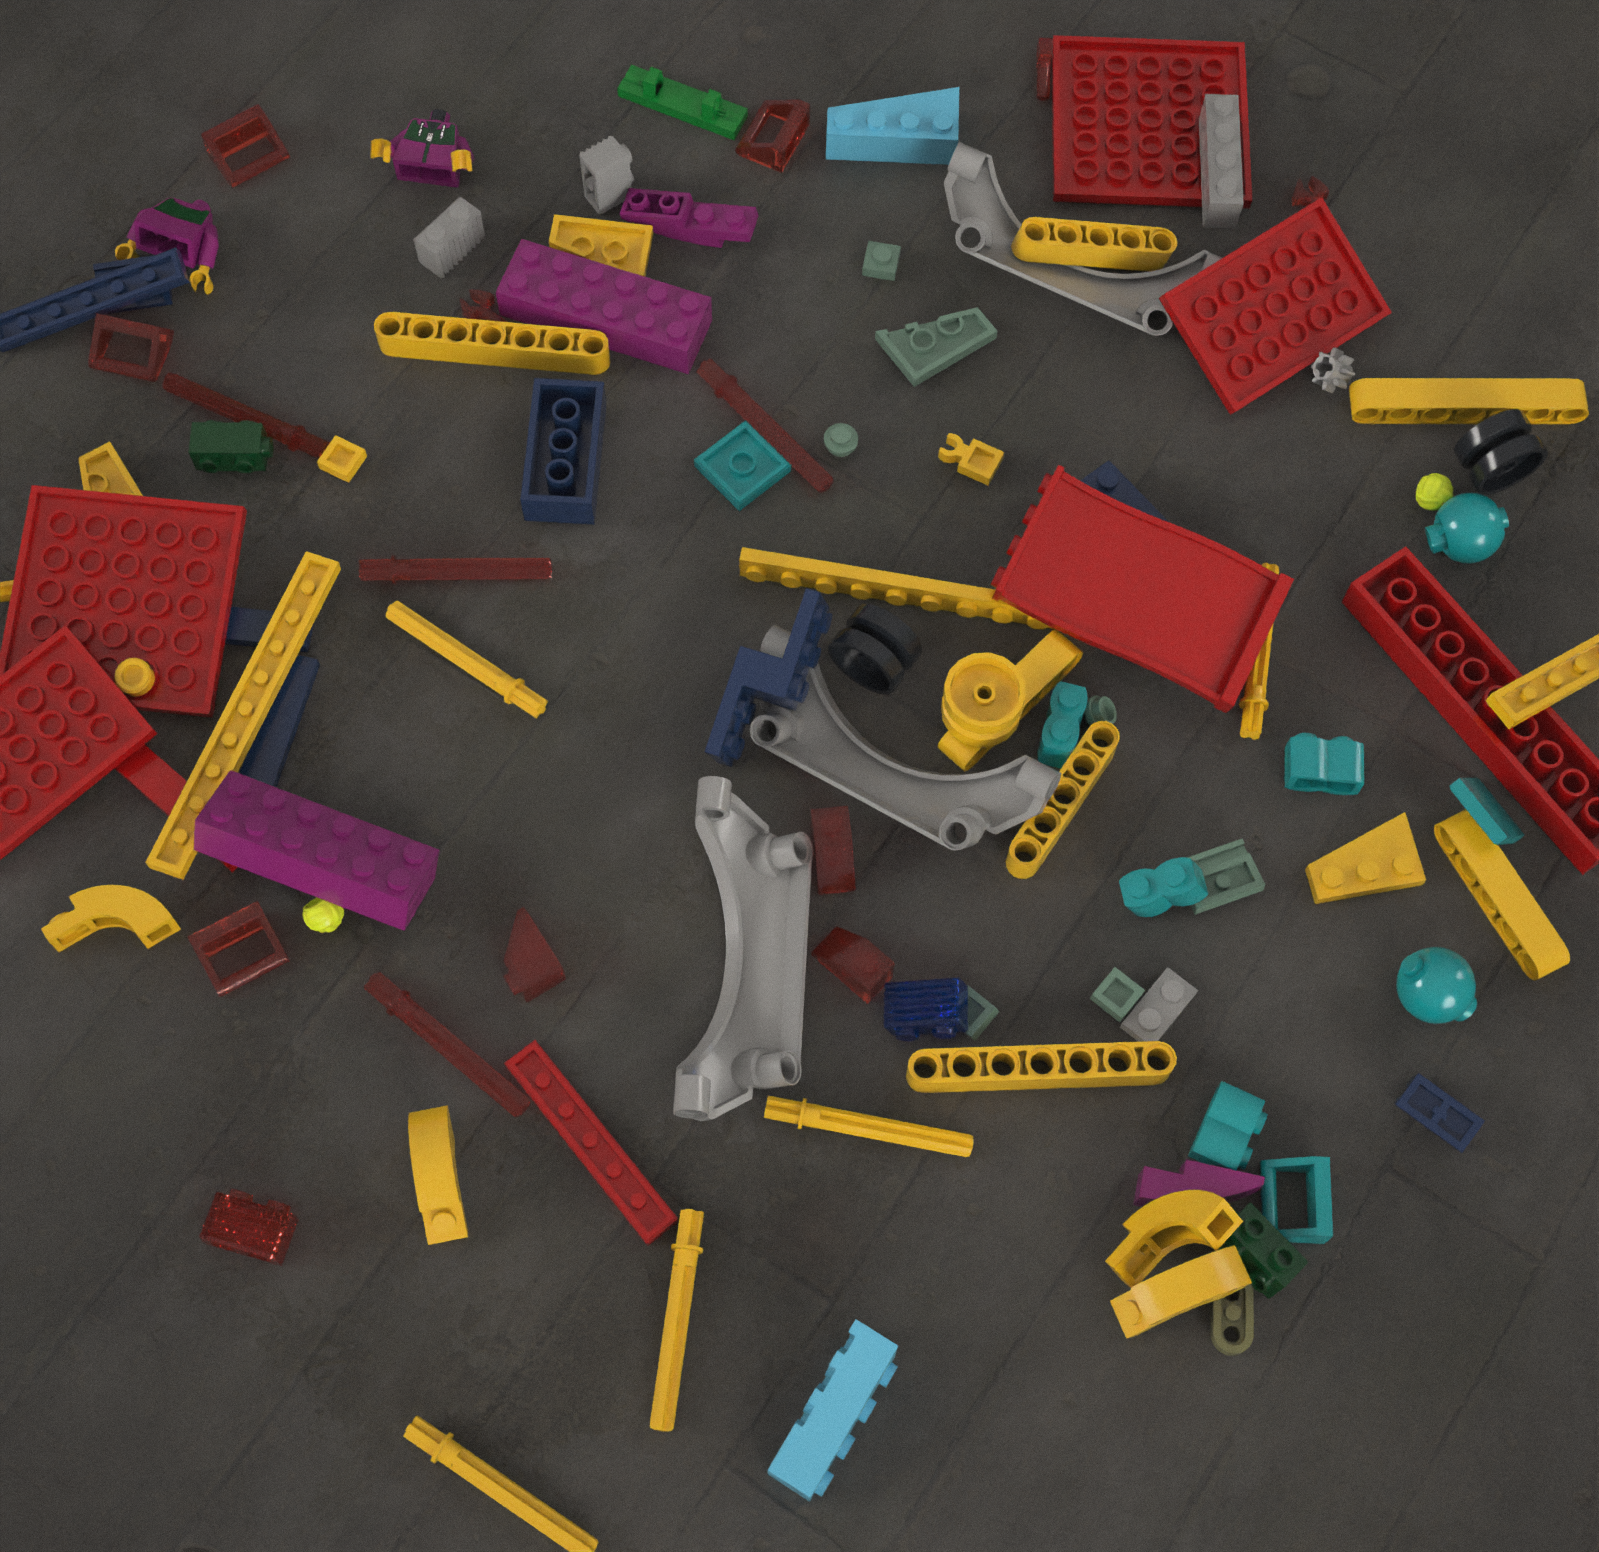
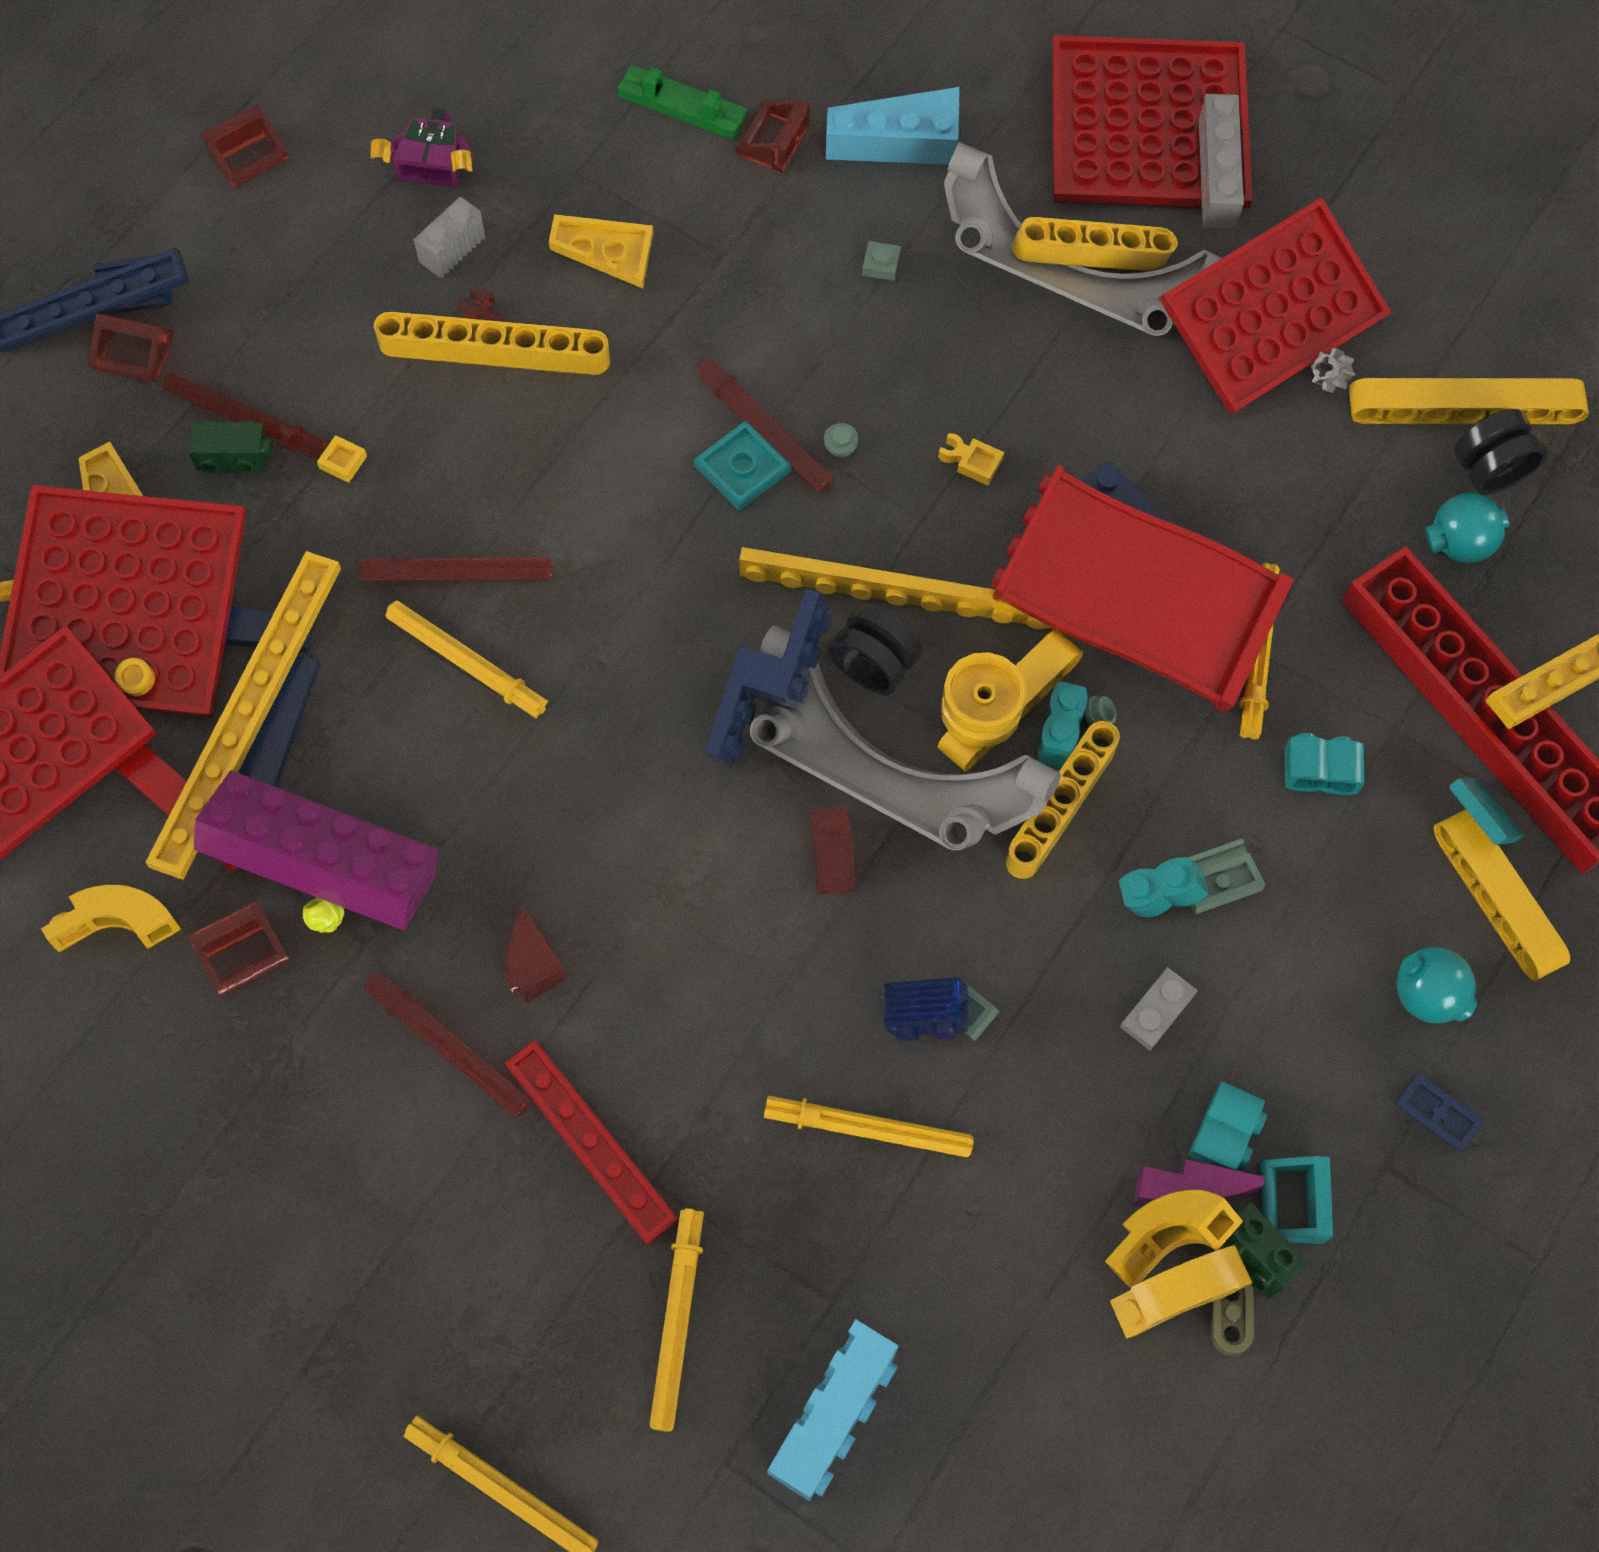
magenta torso [115,198,219,295] -> none
clear red brick [199,1189,299,1266] -> none
yellow arch [408,1105,468,1245] -> none
magenta brick [496,239,712,374] -> none
dark blue brick [520,378,607,525] -> none
light grey brick [579,136,635,215] -> none
magenta slope [619,188,759,248] -> none
light grey panel [673,776,814,1121] -> none
clear red slope [811,926,895,1004] -> none
sand green wing [875,307,998,387] -> none
yellow beam [906,1041,1177,1093] -> none
clear red bar [1036,38,1053,101] -> none
sand green plate [1090,967,1145,1022] -> none
clear red bar [1292,176,1330,206] -> none
yellow wing [1305,812,1426,904] -> none
neon yellow piece [1416,473,1453,511] -> none

